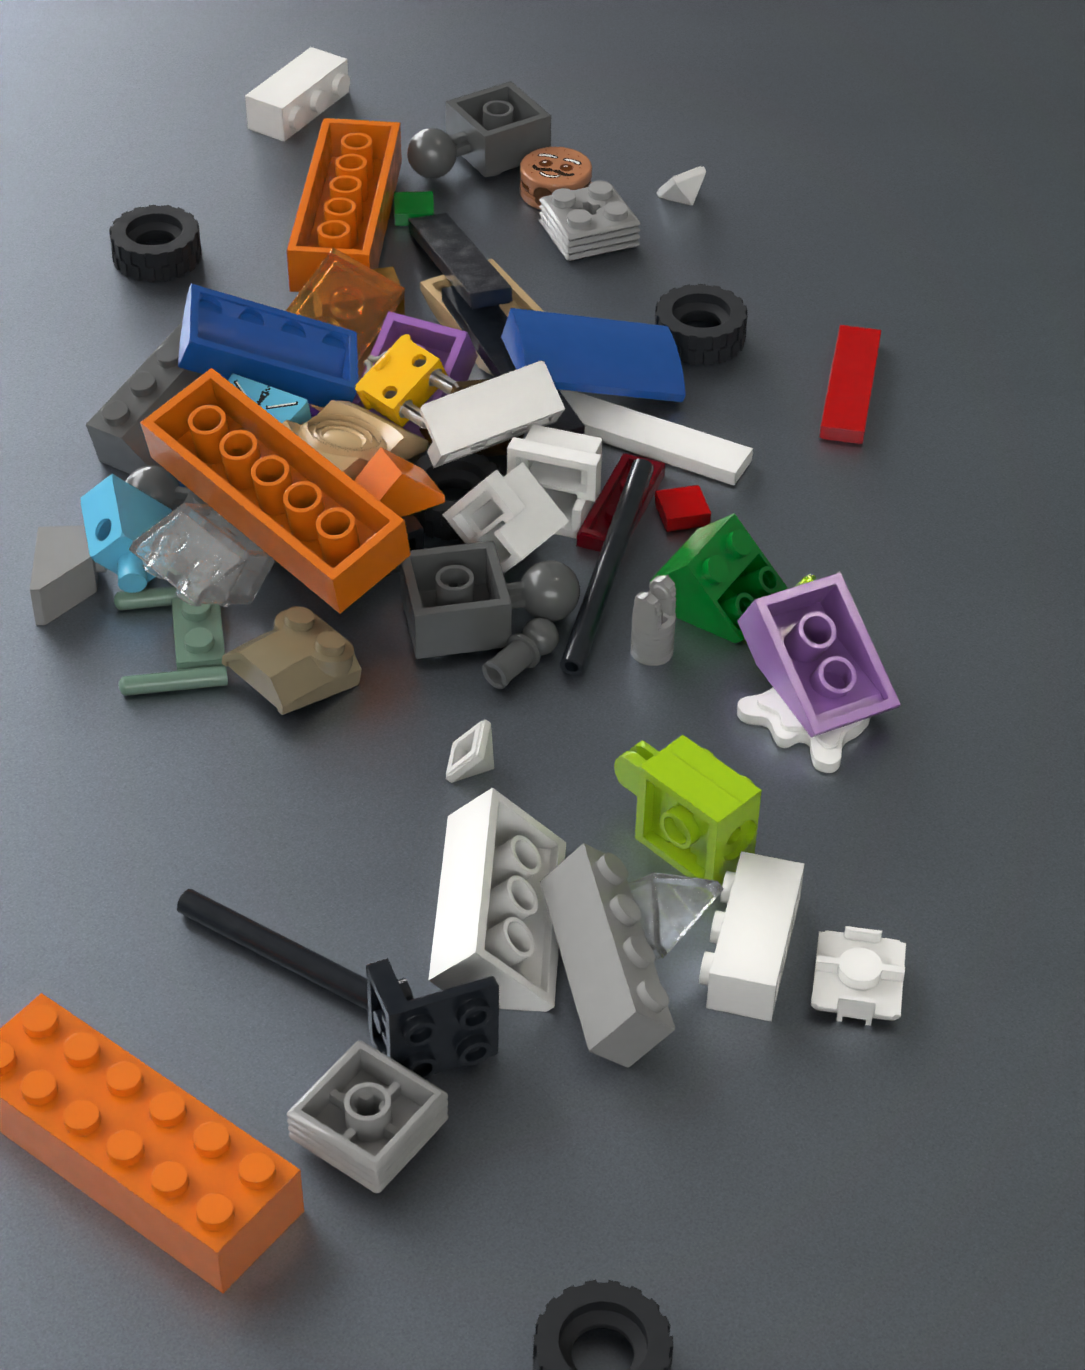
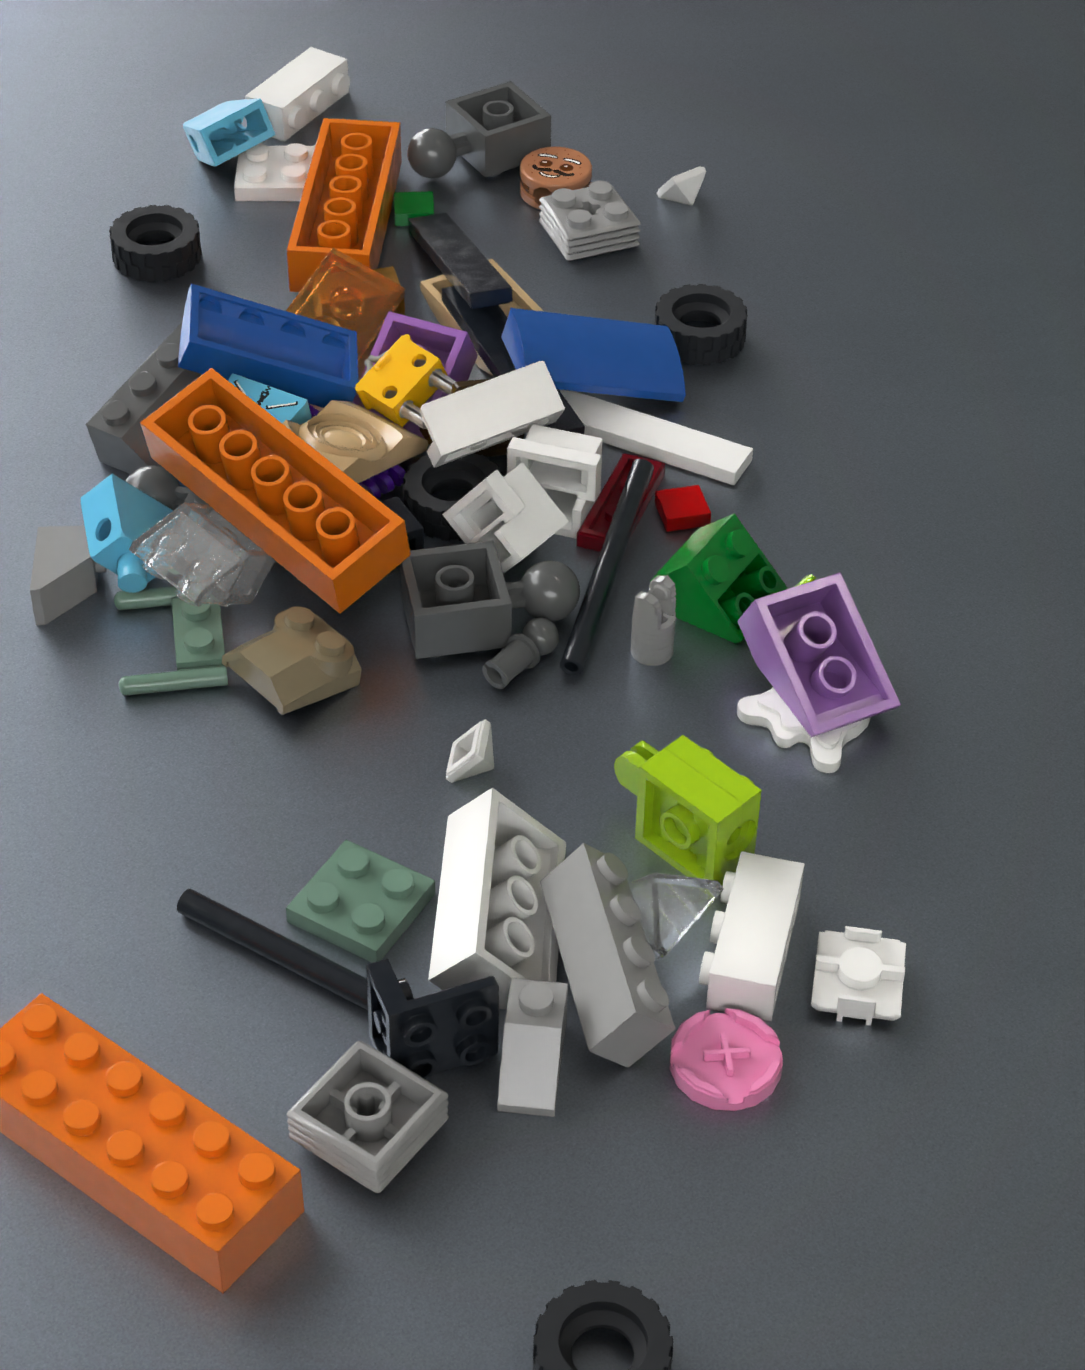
orange slope [354,447,445,517] -> none
red tile [819,325,882,444] -> none
none -> medium azure torso [183,98,276,167]
none -> white plate [234,143,315,201]
none -> sand green plate [286,839,435,963]
none -> light grey slope [497,978,568,1117]
none -> bright pink tile [670,1008,783,1111]

